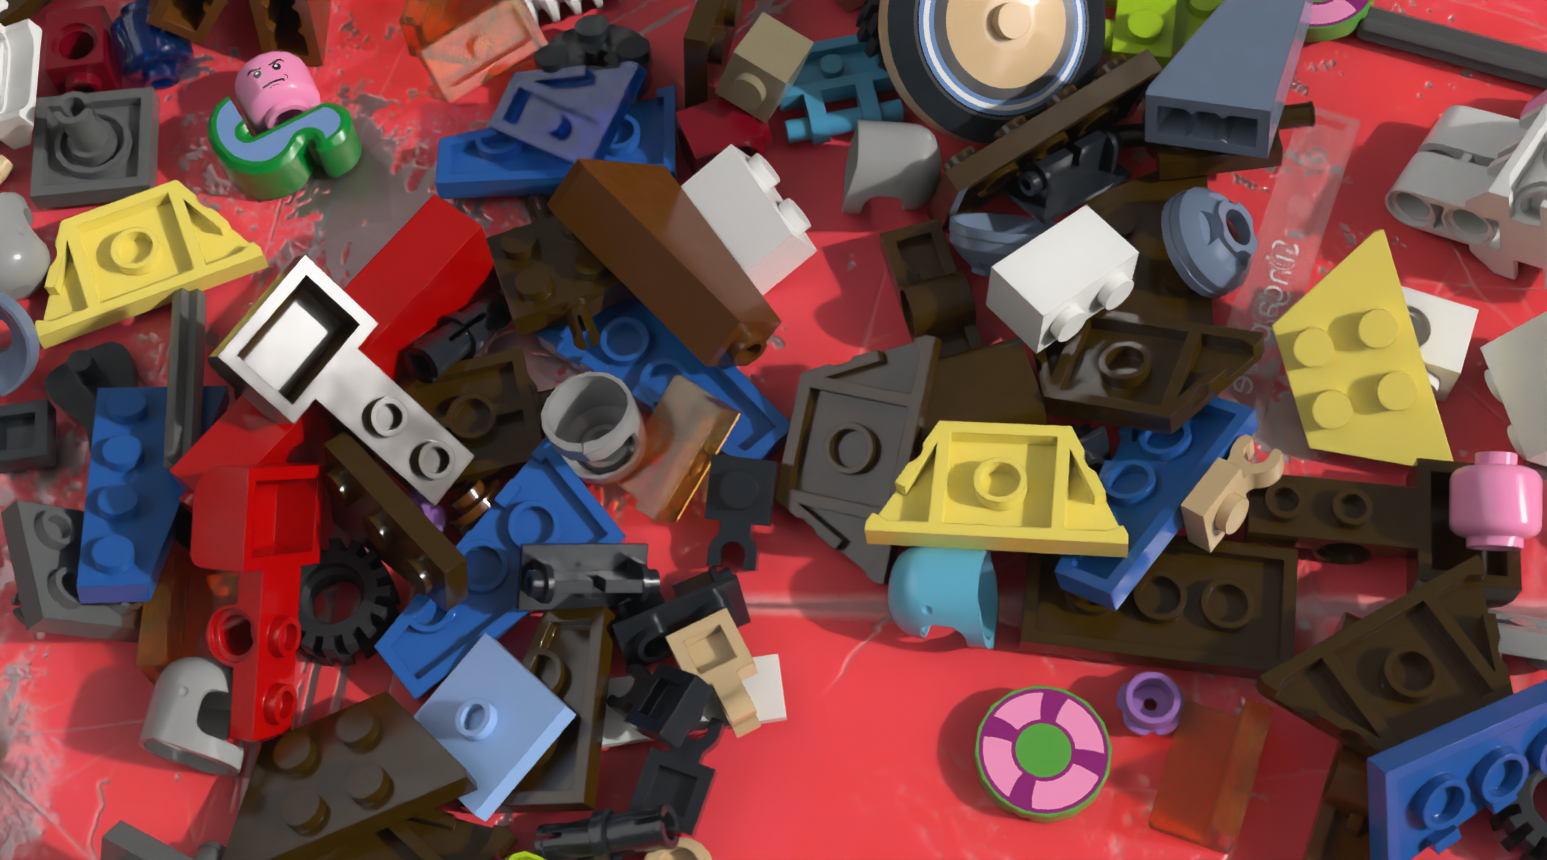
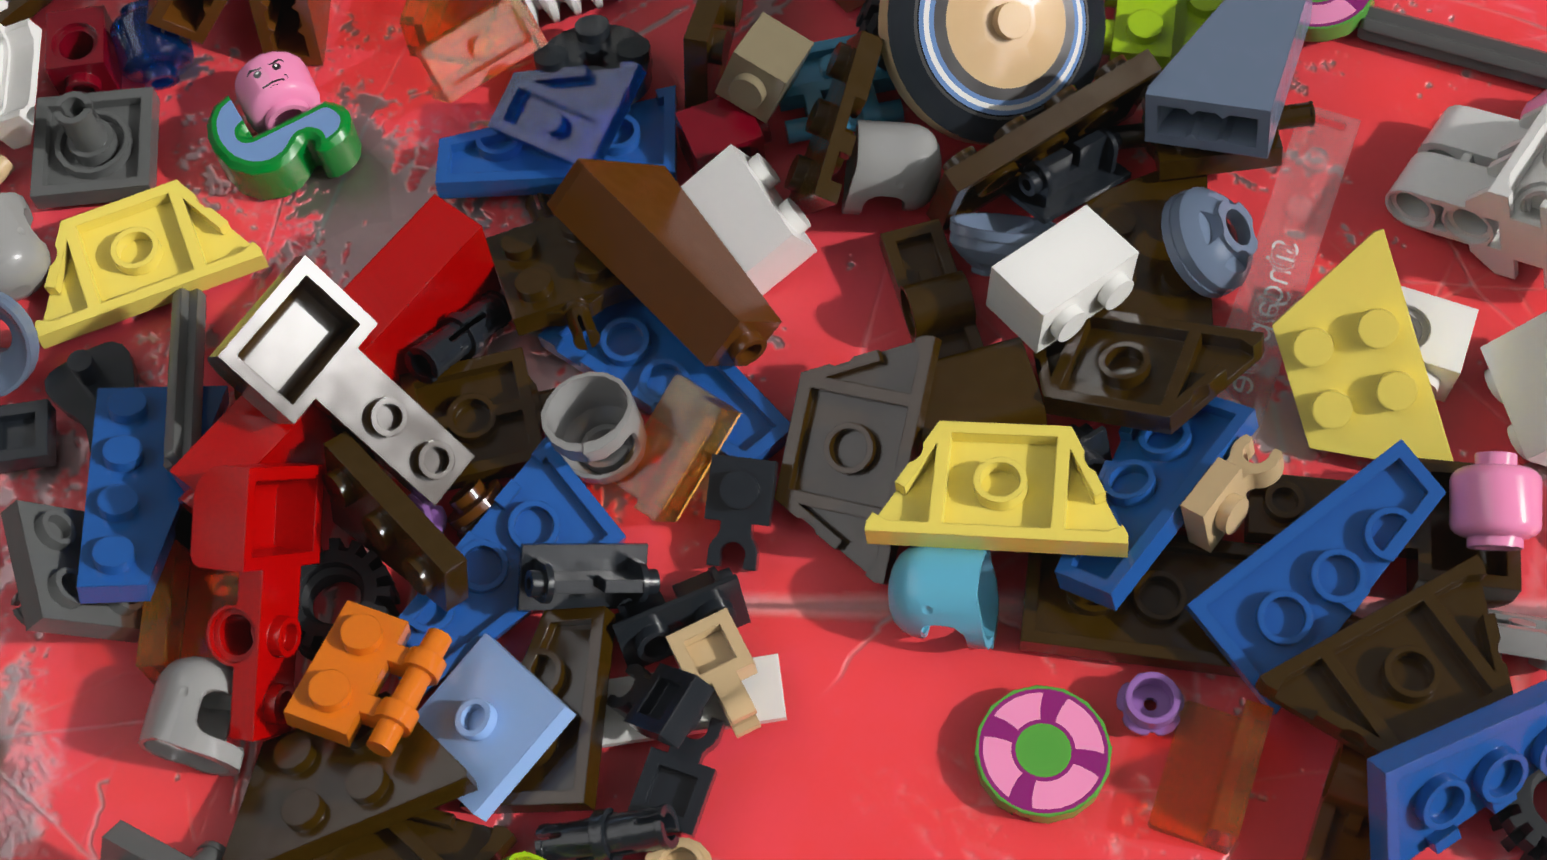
none -> orange plate [283,600,452,757]
none -> dark brown wing [784,30,884,215]
none -> blue wing [1184,439,1446,716]

